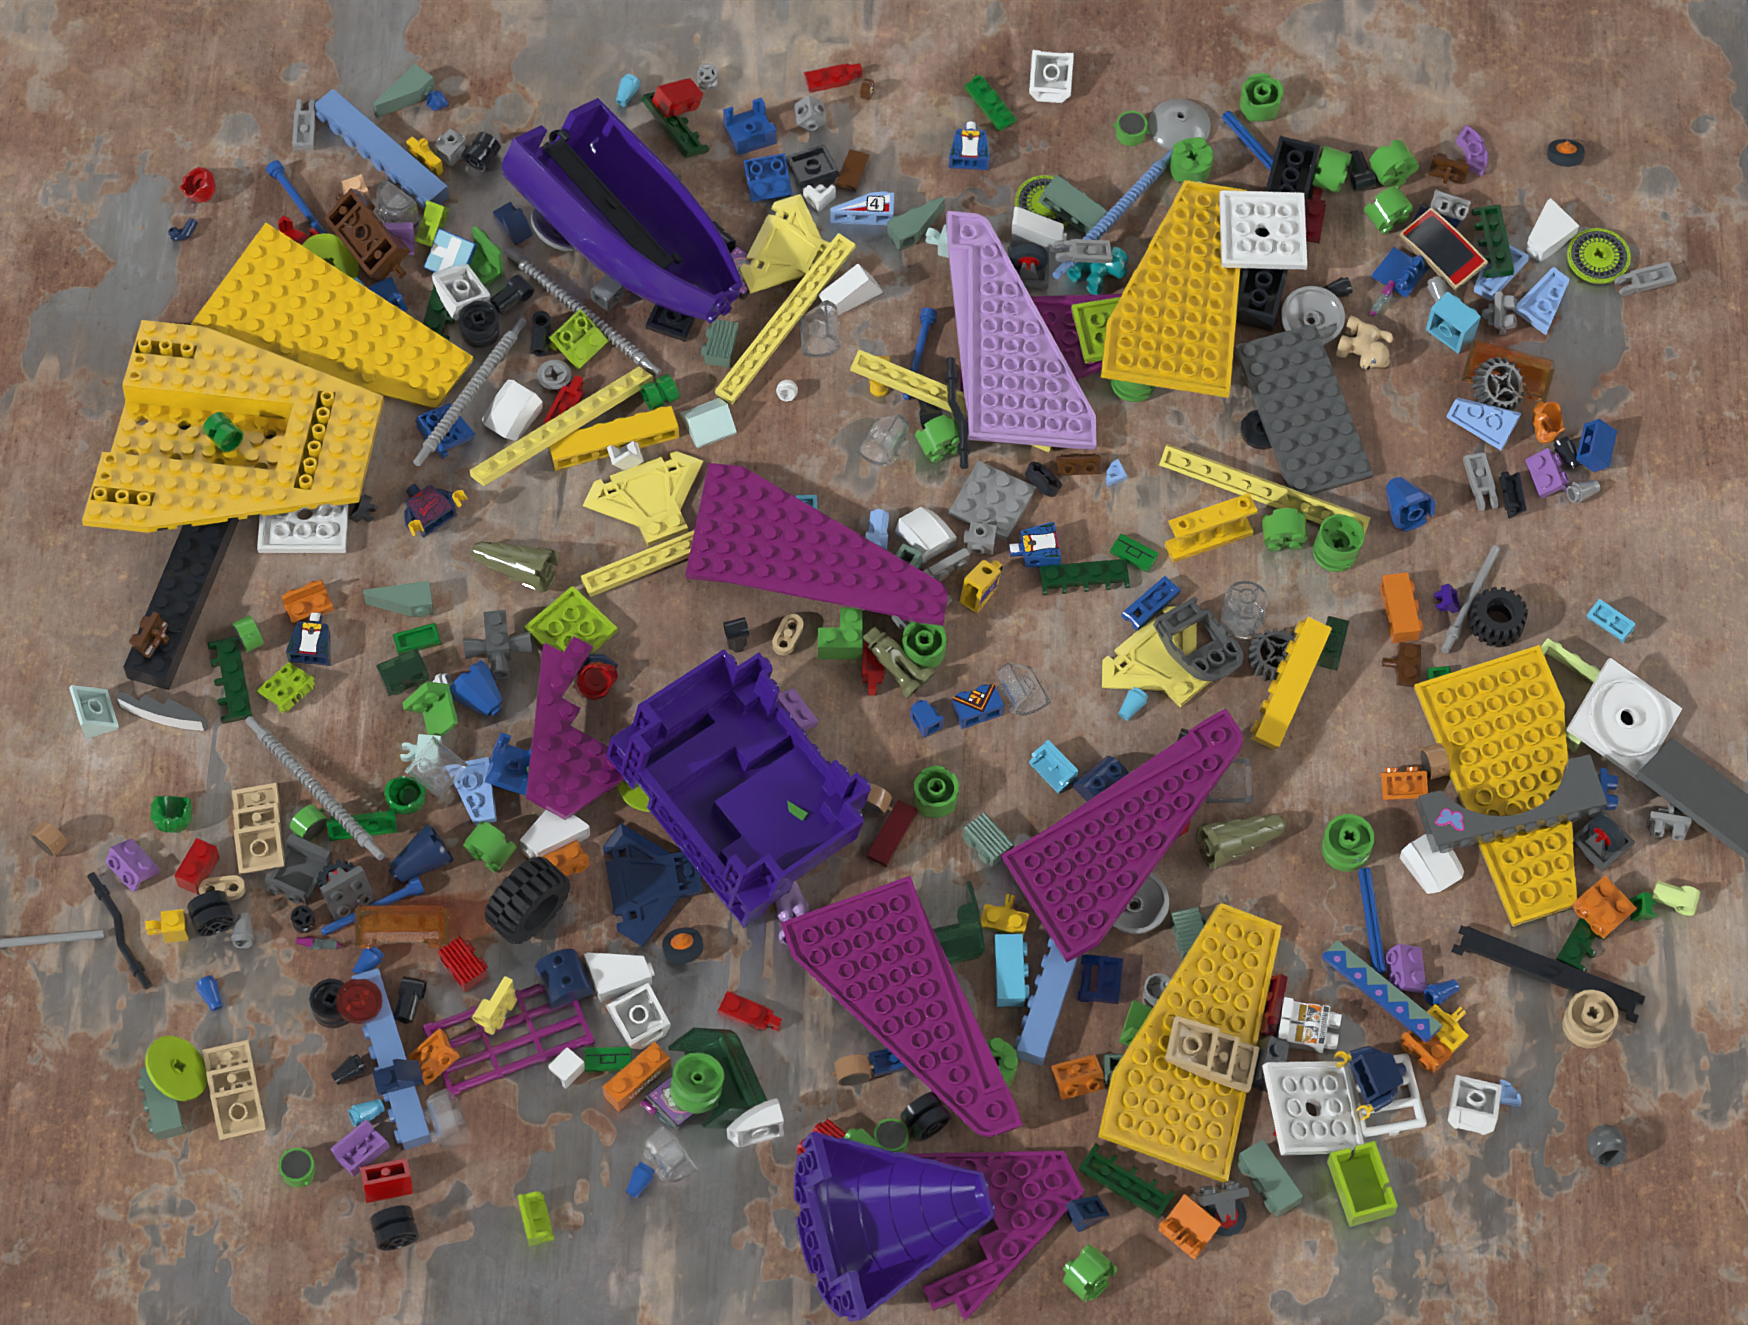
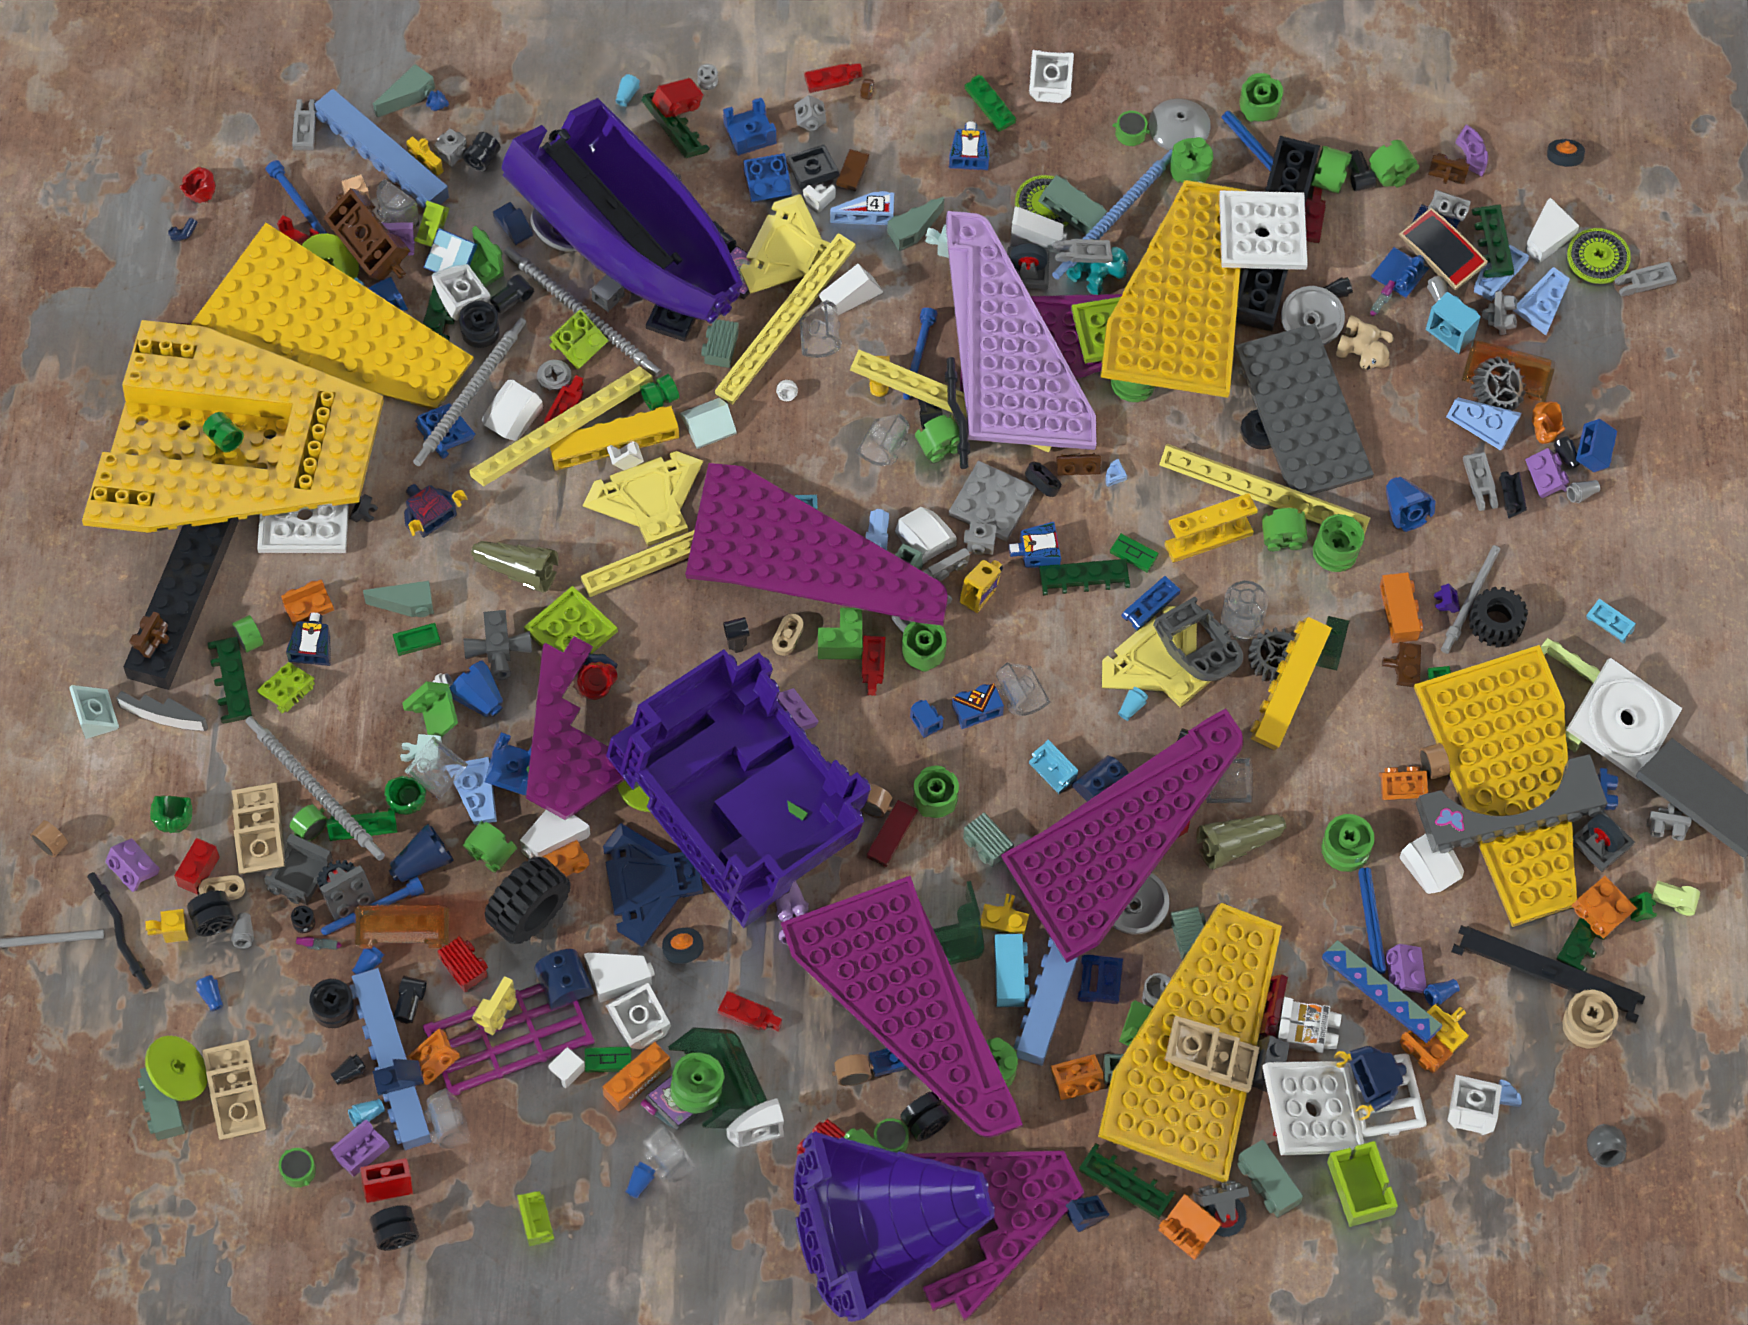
clear red tile [336,978,383,1024] -> none
clear green brick [376,648,429,697] -> none
black piece [530,311,552,357] -> none
olive piece [863,627,936,699] -> none
bright green brick [1063,1244,1117,1302] -> none
bright green brick [1364,186,1413,235] -> none

